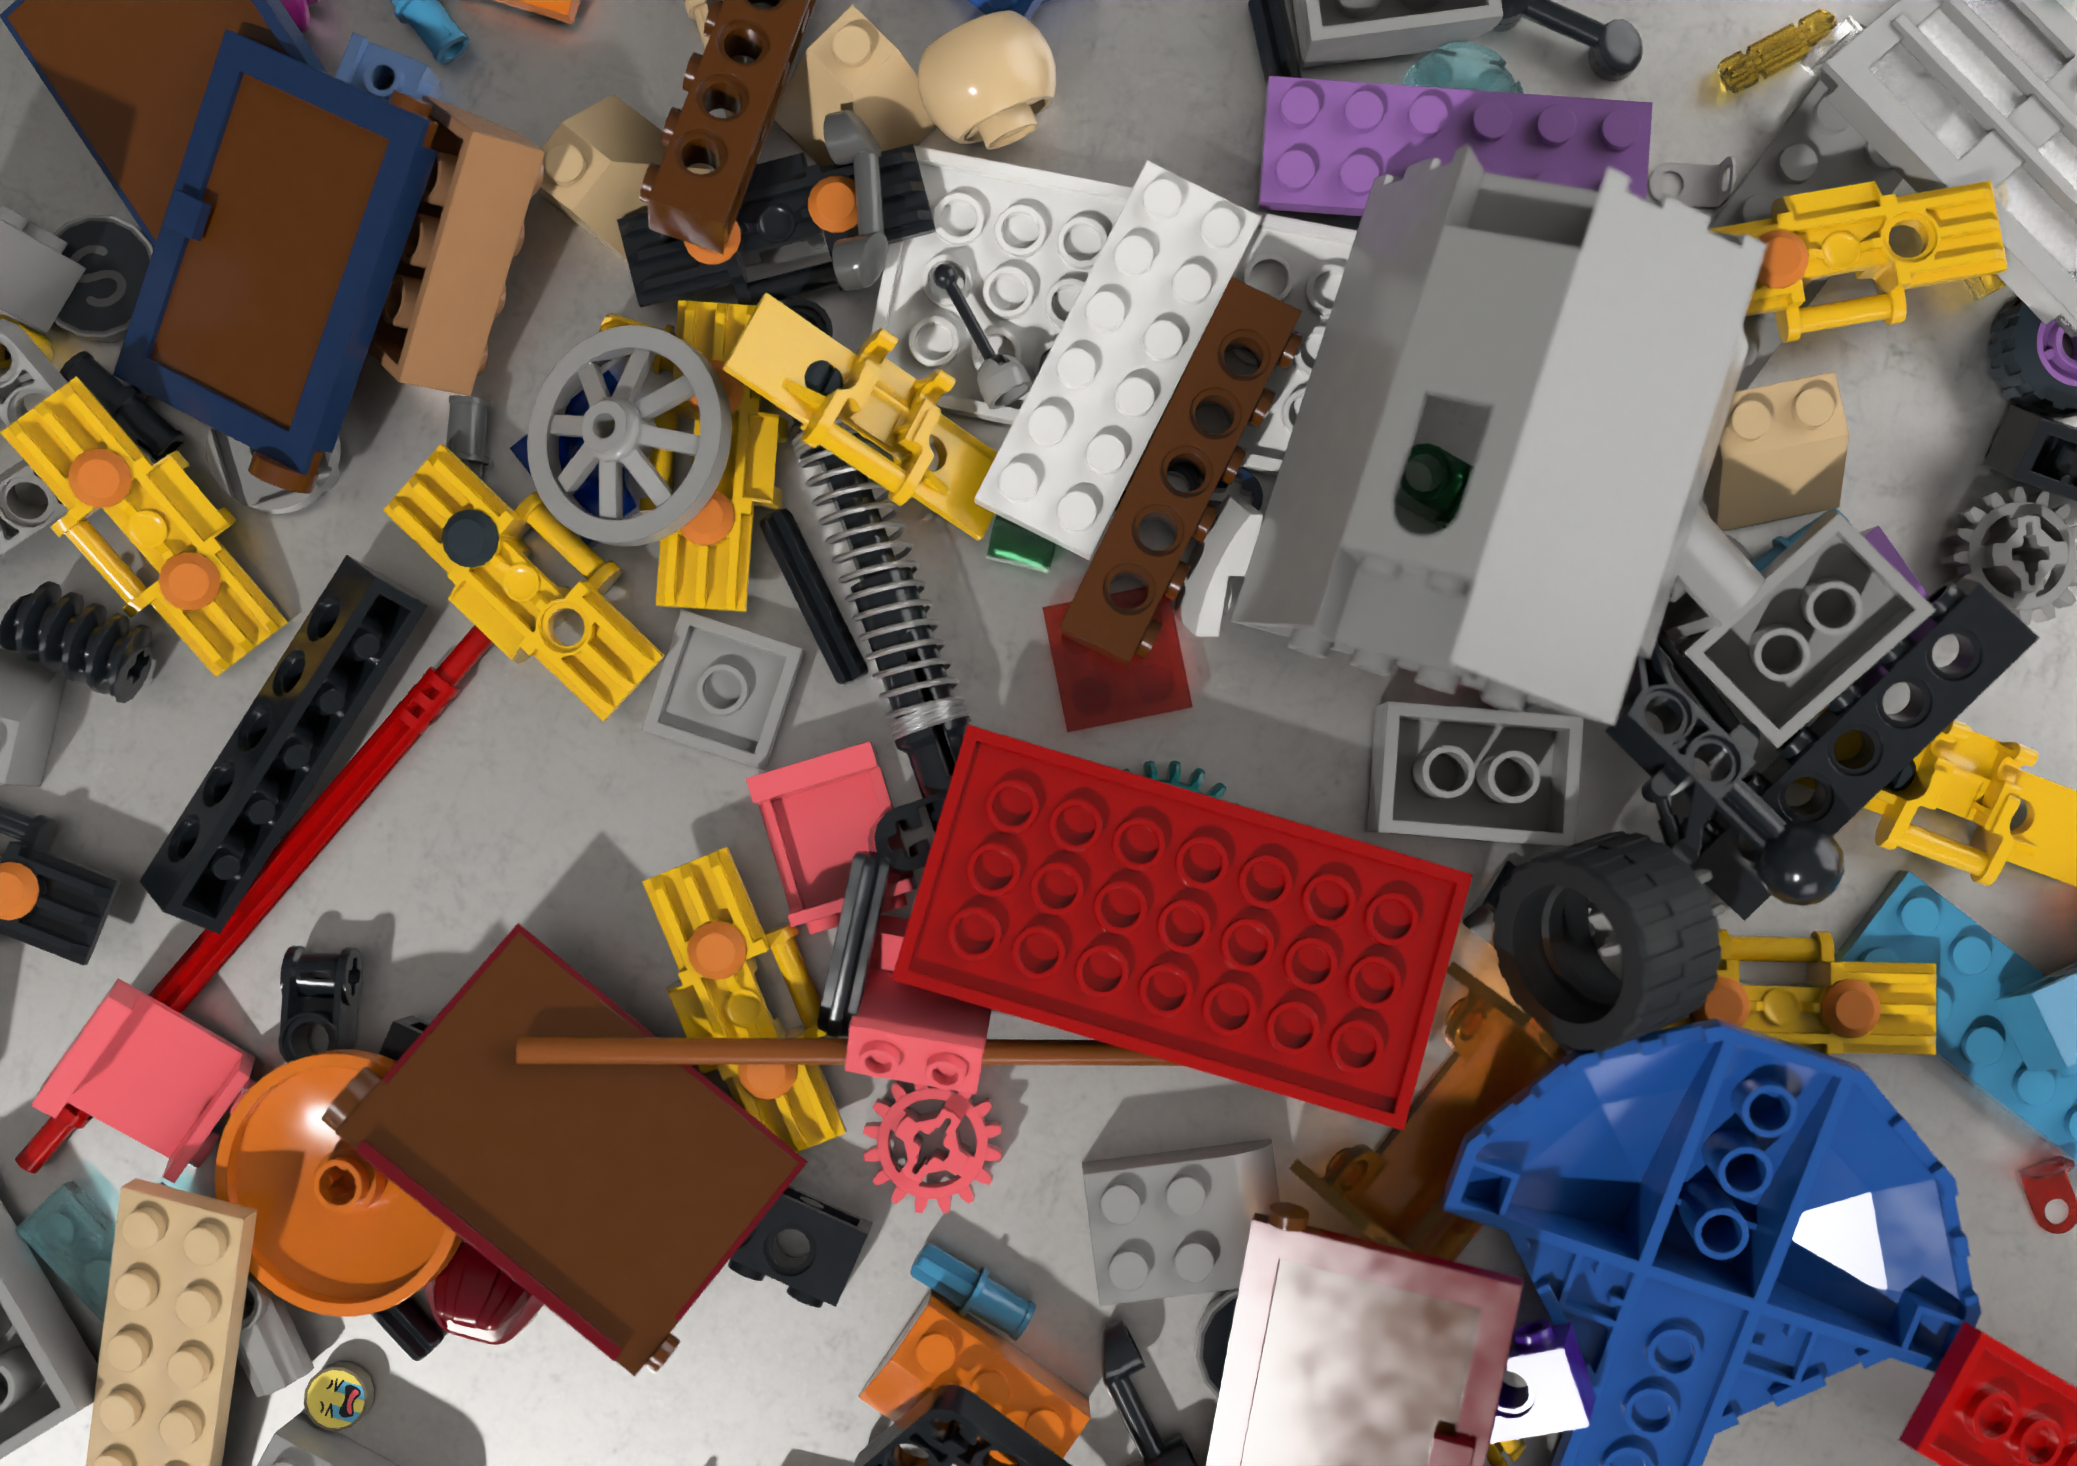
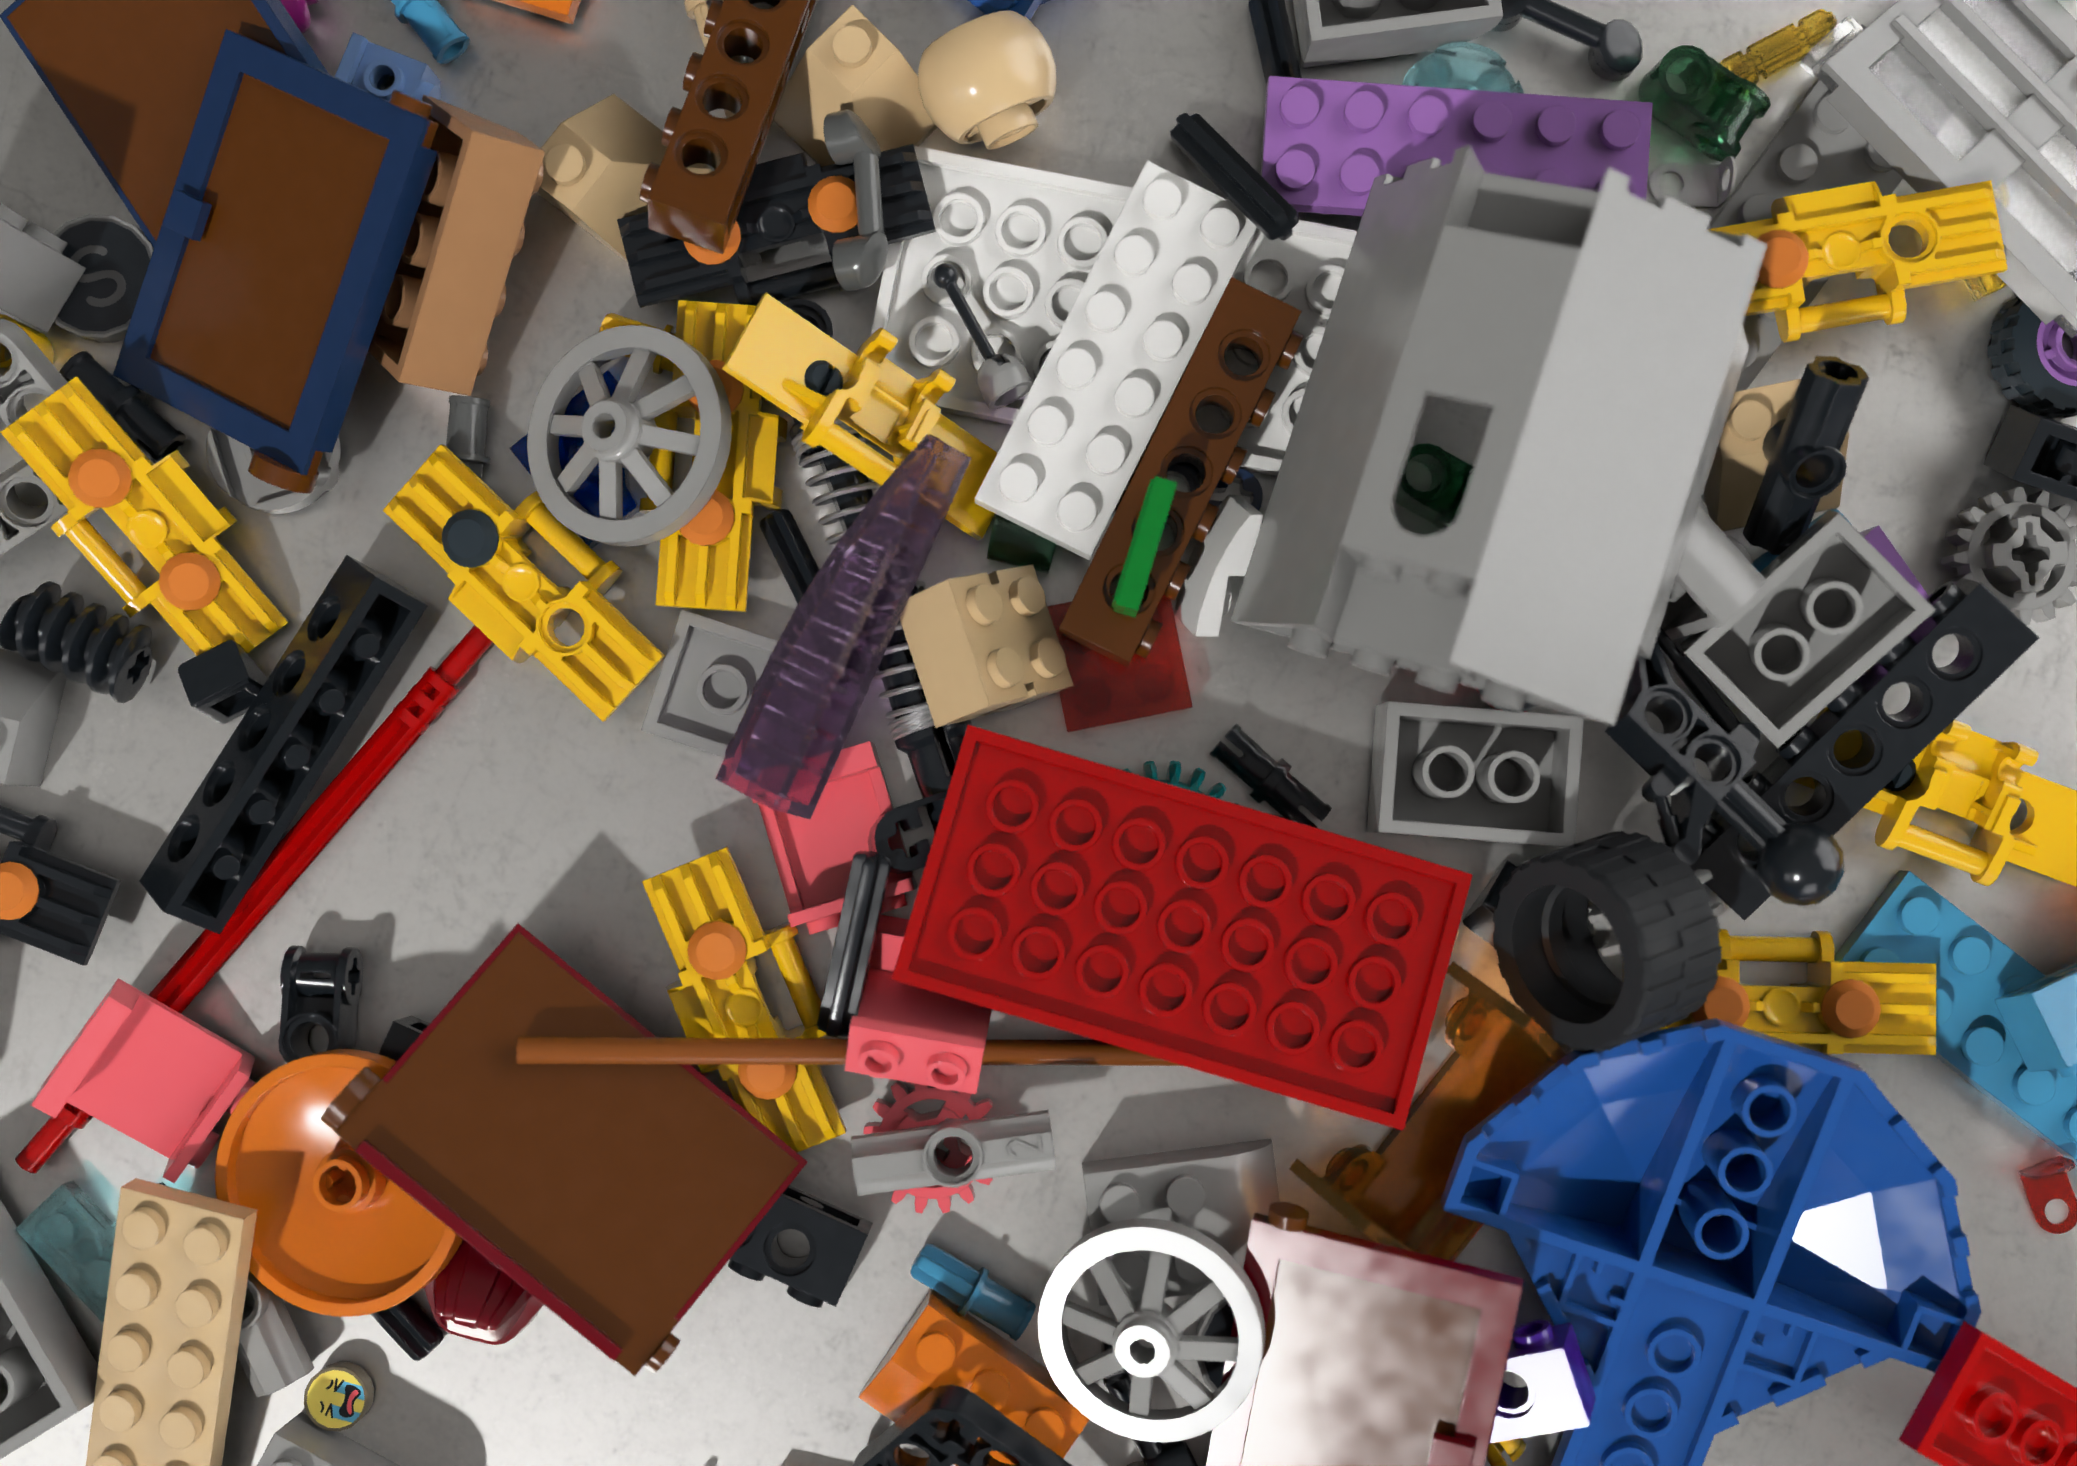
none -> black slope [178,640,268,724]
none -> clear purple slope [715,434,971,819]
none -> light grey piece [851,1110,1056,1196]
none -> tan piece [895,564,1074,728]
none -> wheel [1038,1218,1266,1442]
none -> green tile [1111,476,1178,618]
none -> black axle [1170,113,1299,241]
none -> black pin [1210,723,1332,828]
none -> clear green piece [1639,45,1771,162]
none -> black piece [1742,356,1869,555]

